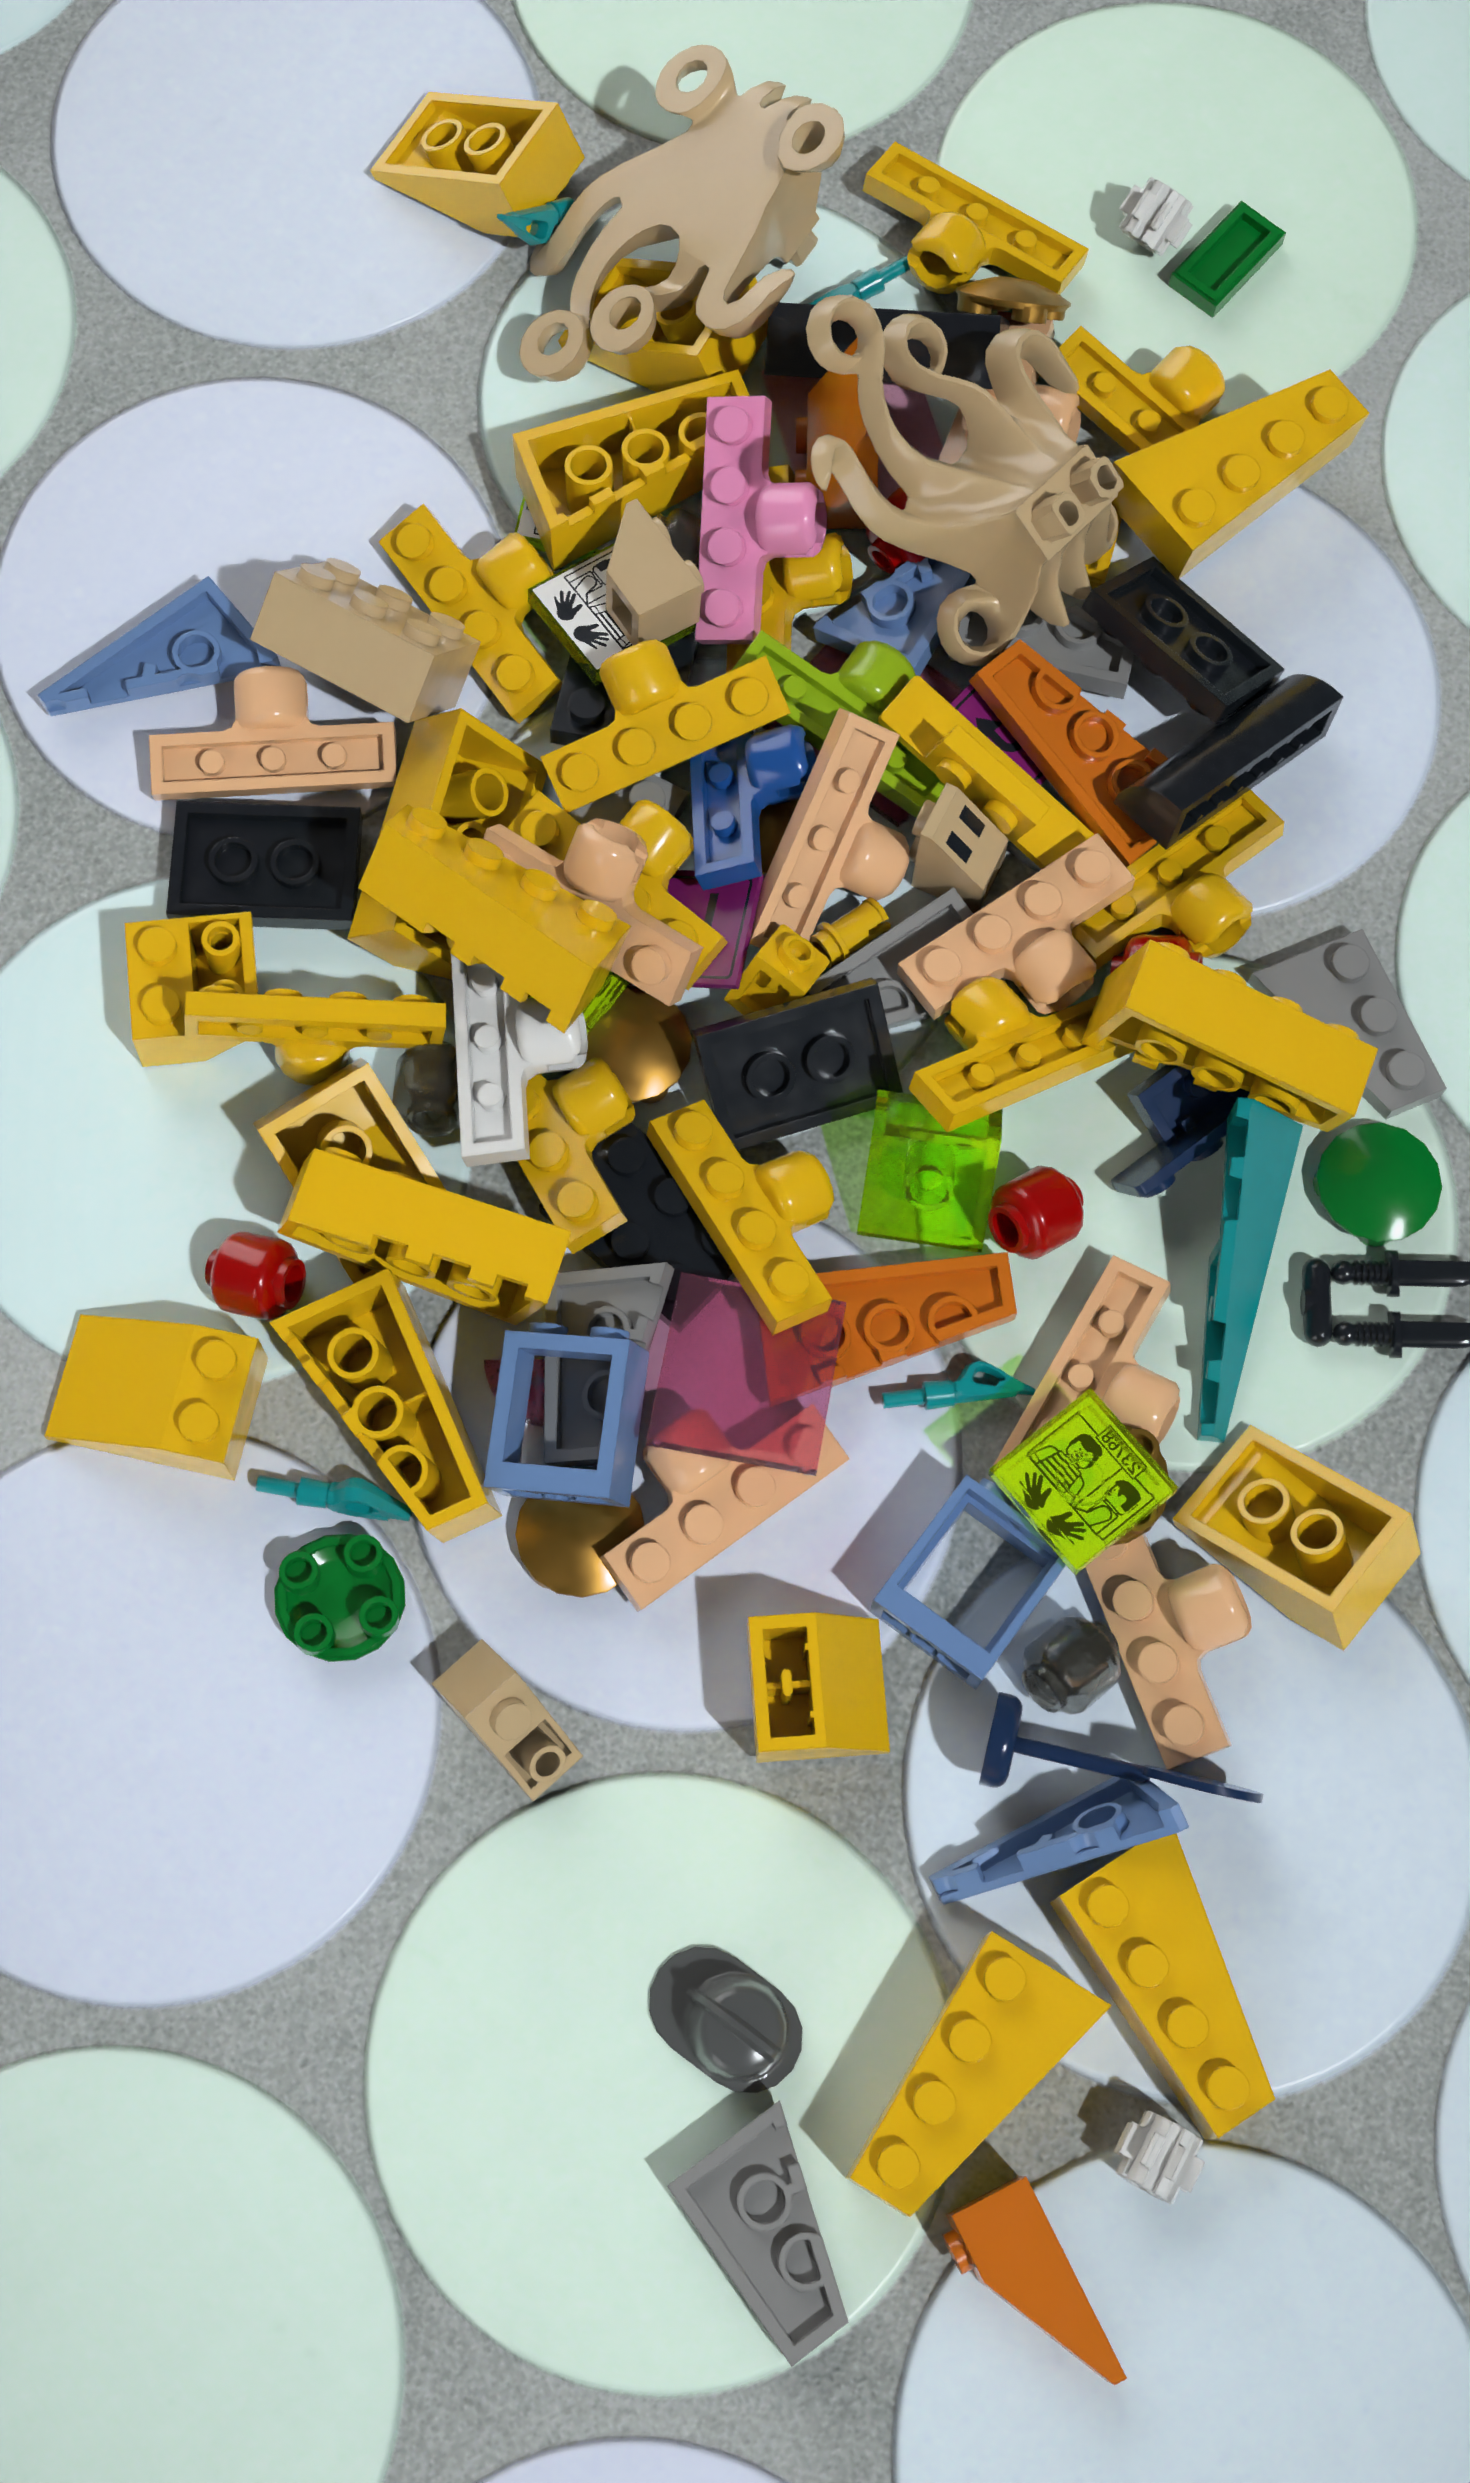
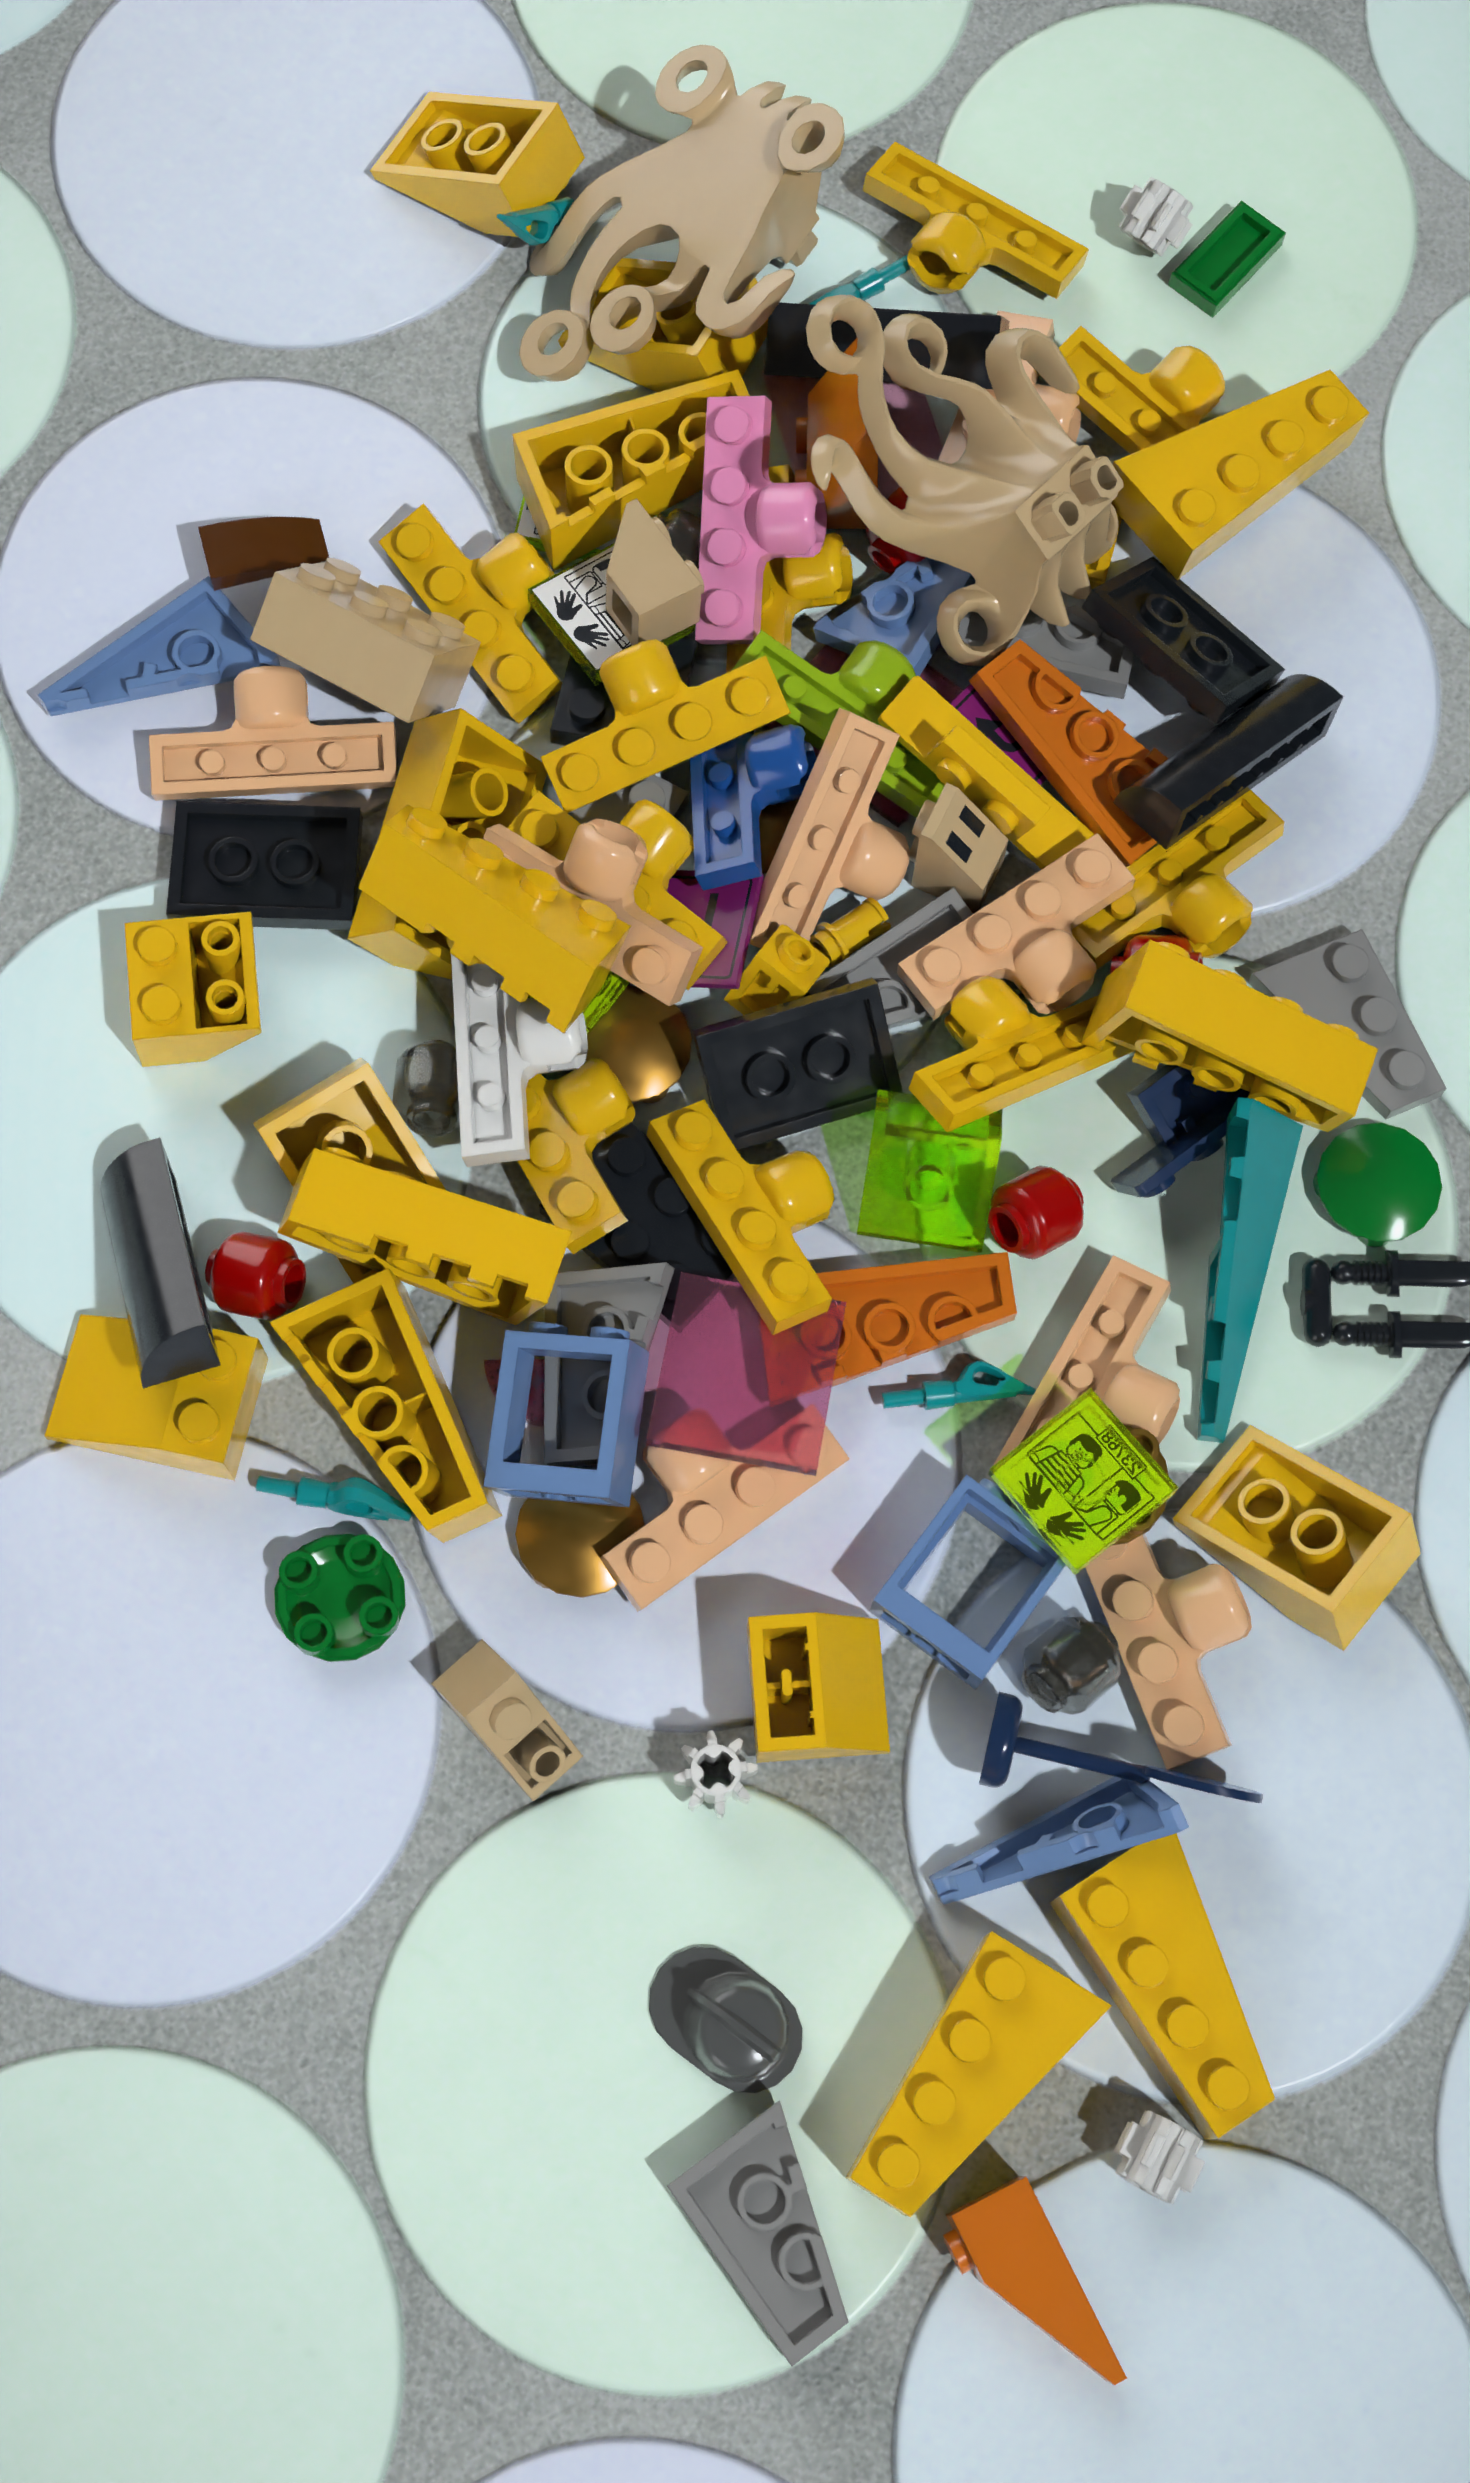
yellow plate [185,985,446,1086] -> none
pearl gold dish [956,276,1071,324] -> none
none -> black brick [100,1137,221,1389]
none -> reddish brown slope [198,517,329,591]
none -> white gear [674,1730,758,1818]

